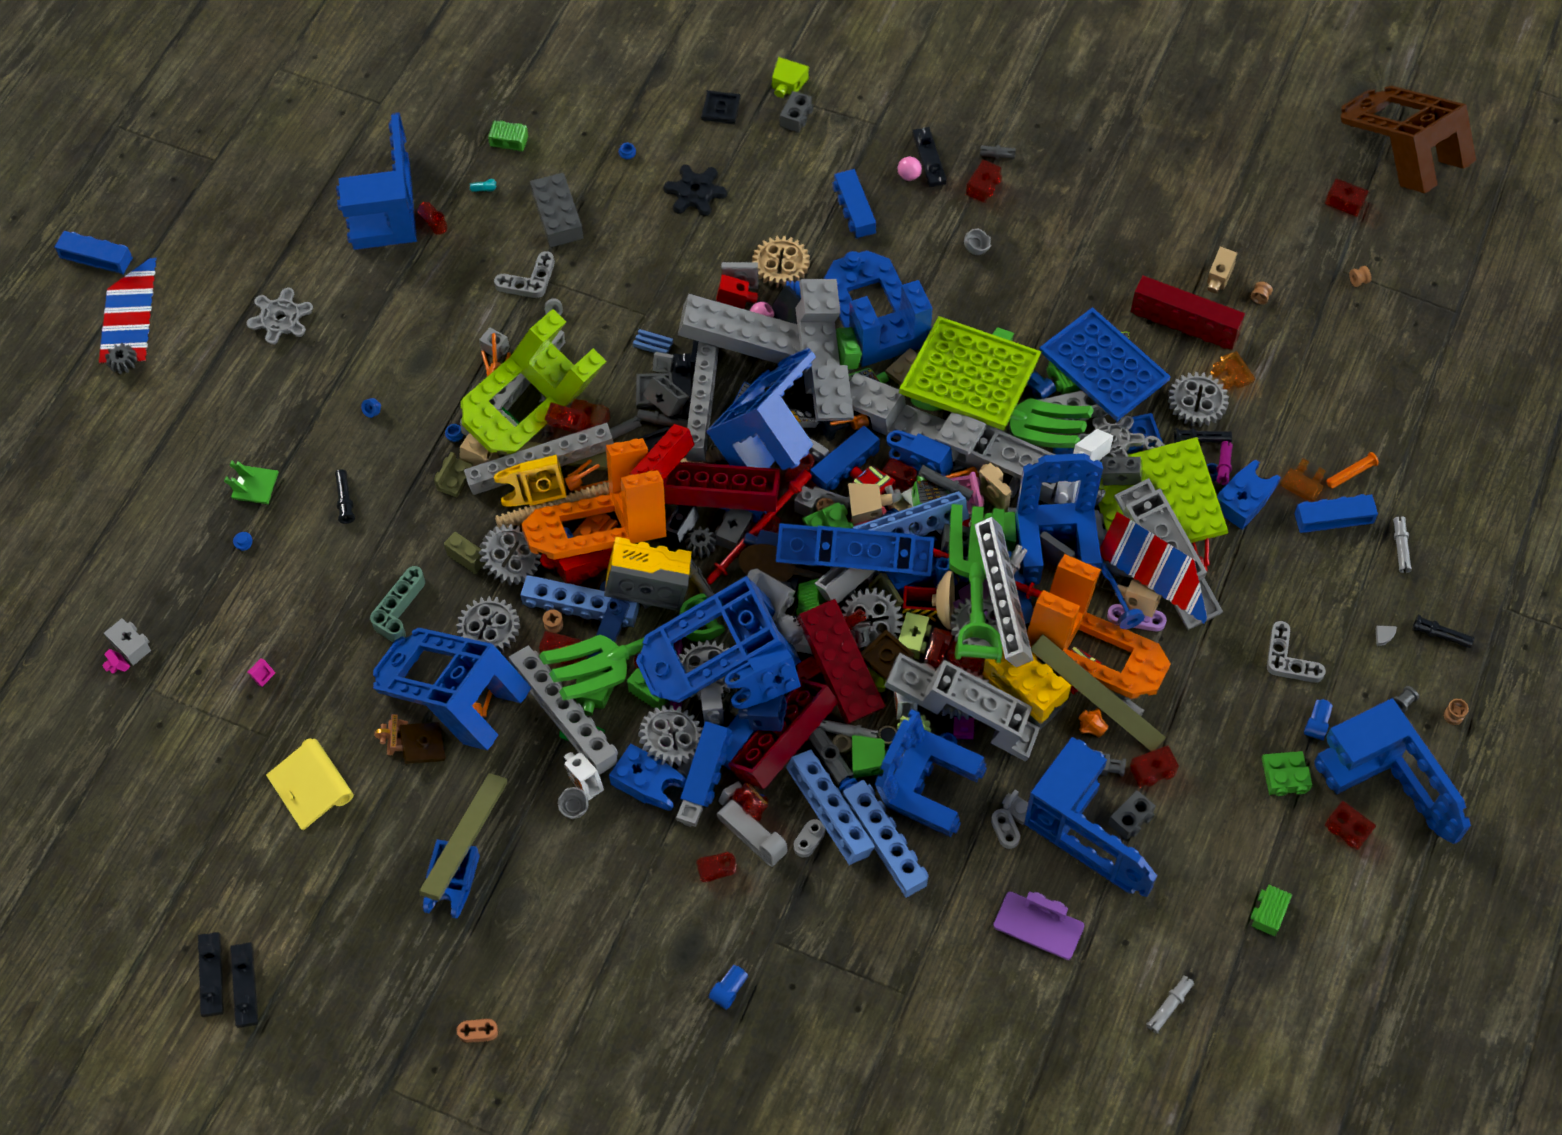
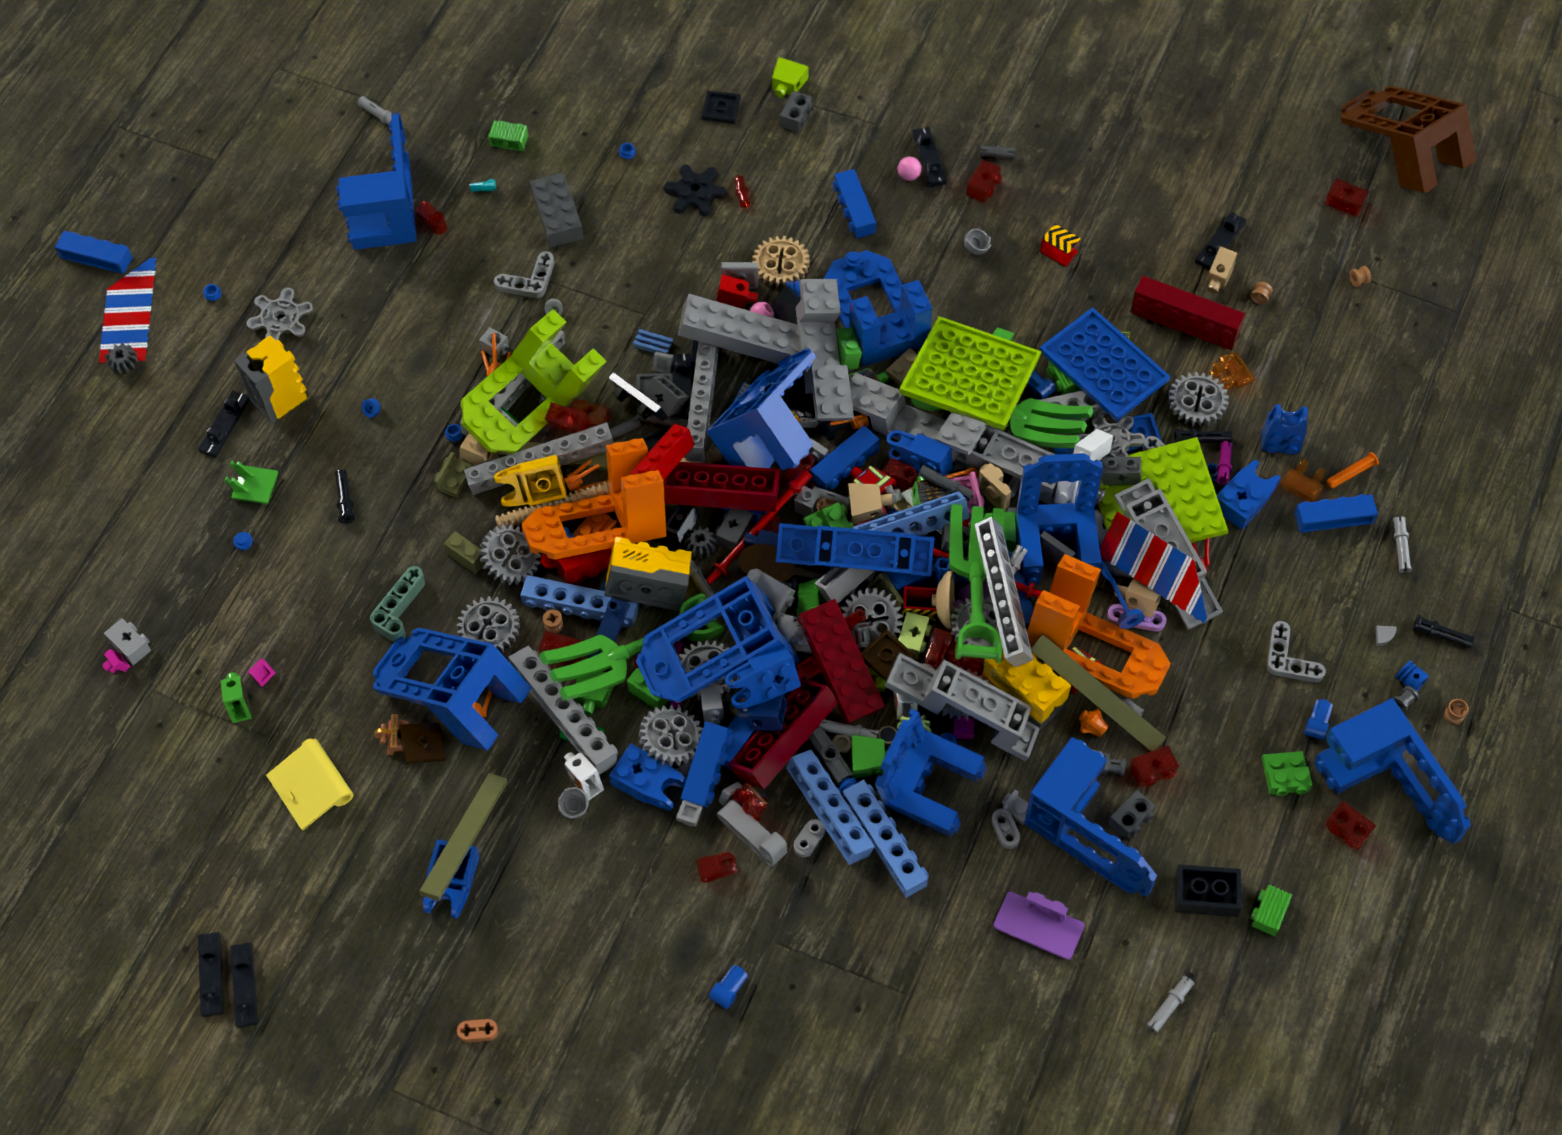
none -> black hinge [198,390,250,458]
none -> blue plate [203,284,222,301]
none -> bright green torso [221,673,252,723]
none -> yellow piece [234,335,307,423]
none -> light grey pin [358,96,392,125]
none -> black hinge [609,372,668,421]
none -> clear red axle [734,175,751,208]
none -> piece [1040,224,1080,267]
none -> black brick [1175,864,1242,917]
none -> black hinge [1195,212,1247,271]
none -> blue brick [1261,404,1308,455]
none -> blue piece [1395,660,1430,691]

